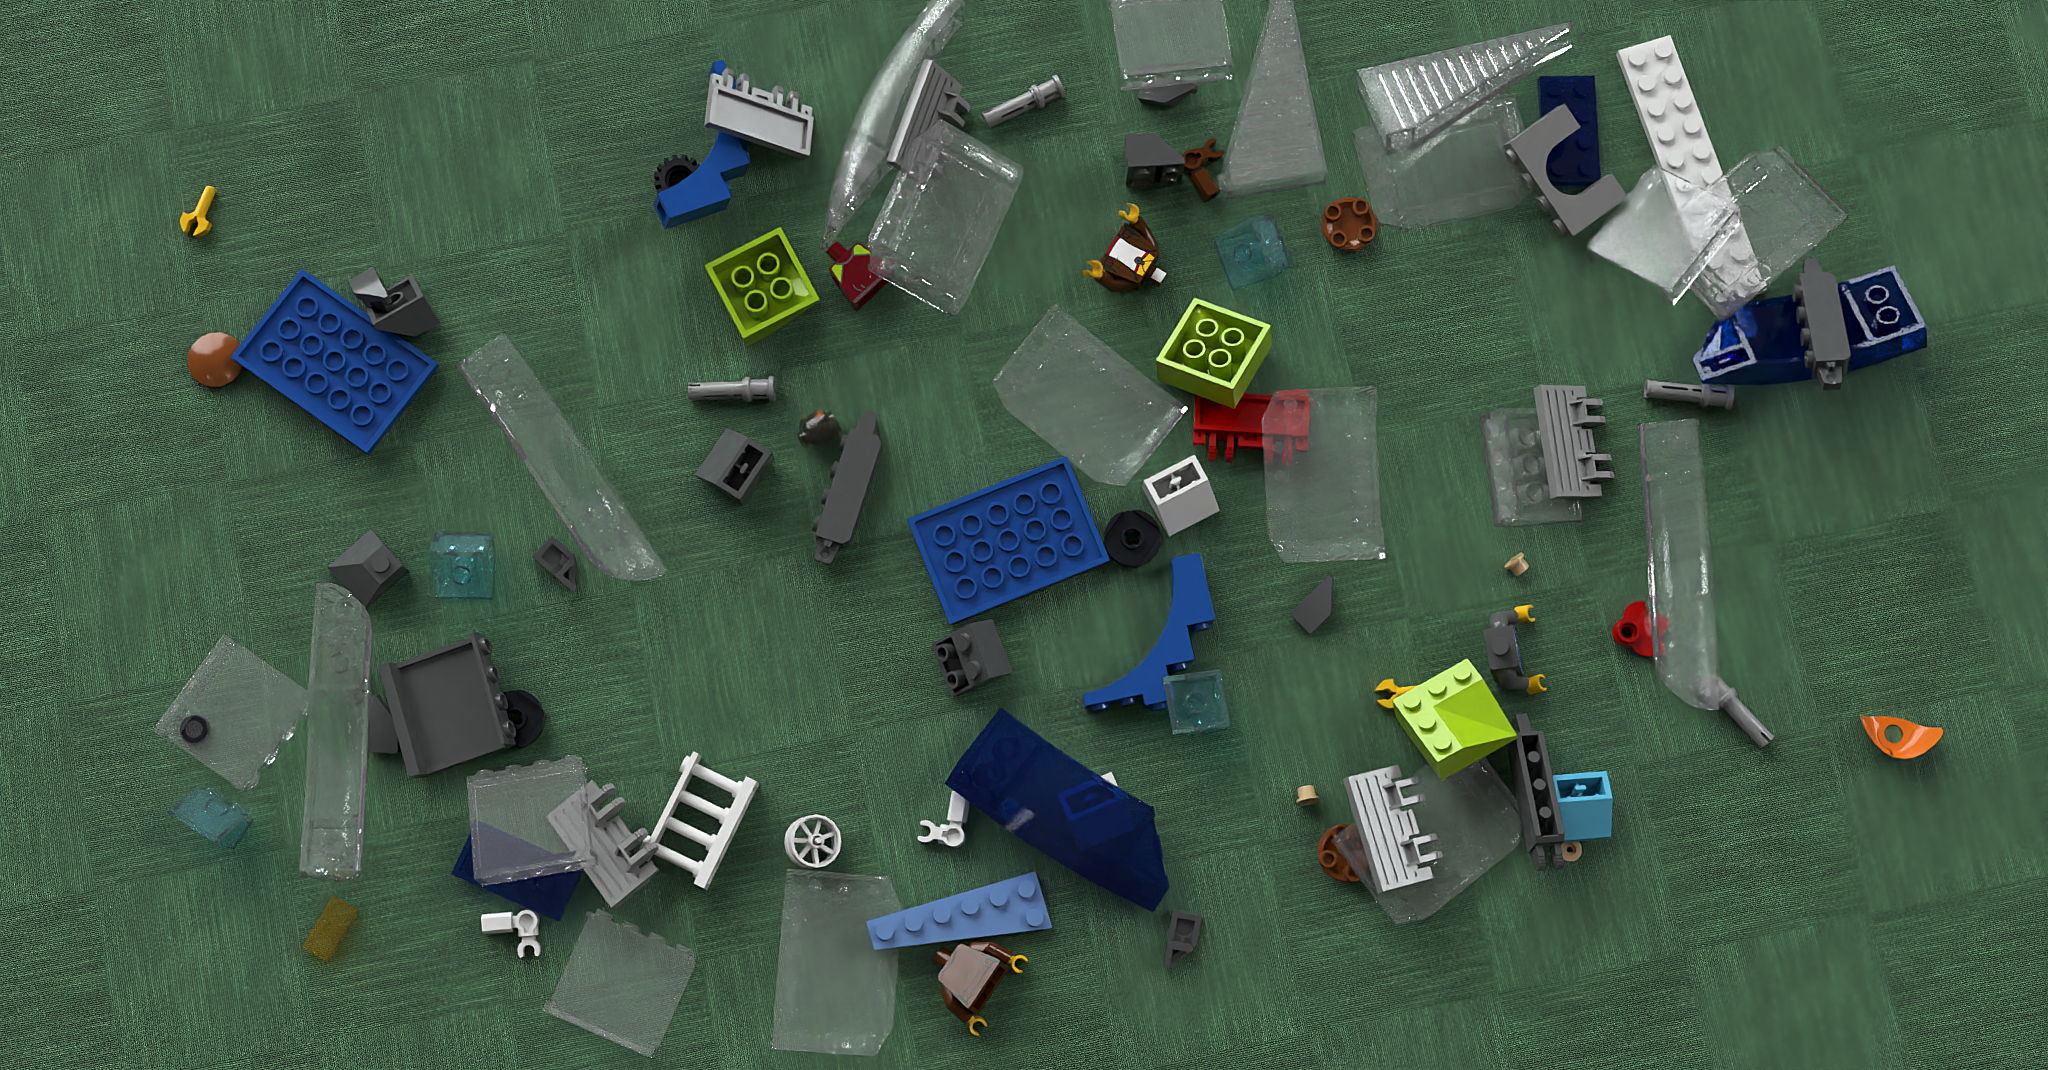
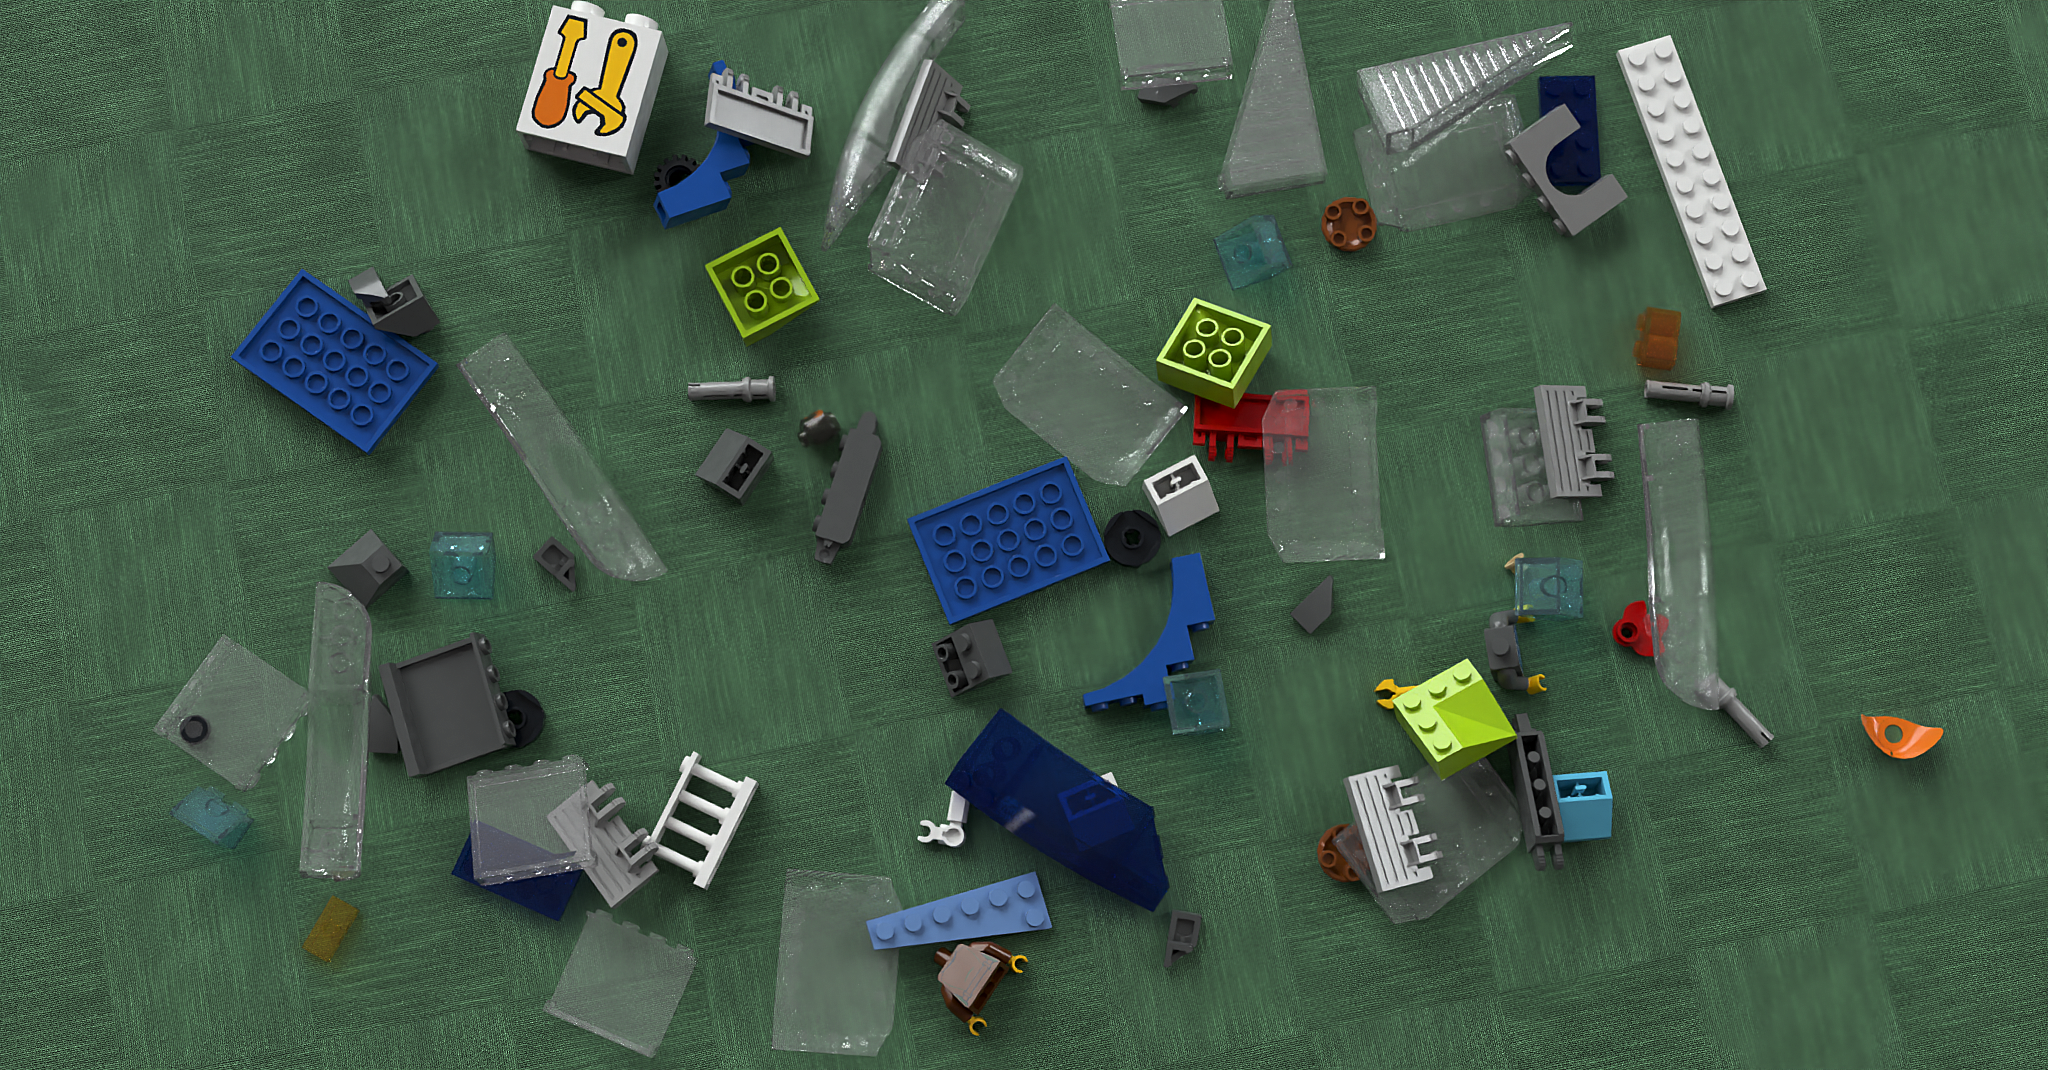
yellow bar [180,186,216,239] -> none
dark orange dish [188,332,245,389] -> none
white bar [481,909,541,957] -> none
white wheel [784,814,842,869] -> none
dark red torso [826,241,895,312] -> none
light grey pin [982,74,1066,129] -> none
torso [1082,203,1168,292] -> none
dark grey slope [1123,133,1185,188] -> none
reddish brown bar [1182,138,1224,203] -> none
tan piece [1296,785,1320,806] -> none
tan piece [1561,841,1582,862] -> none
clear panel [1586,164,1742,306] -> none
clear slope [1653,146,1850,321] -> none
clear blue slope [1692,265,1927,385] -> none
dark grey hinge [1792,257,1851,391] -> none
none -> white brick [516,1,669,175]
none -> clear light blue slope [1515,557,1583,622]
none -> clear orange brick [1633,306,1681,371]

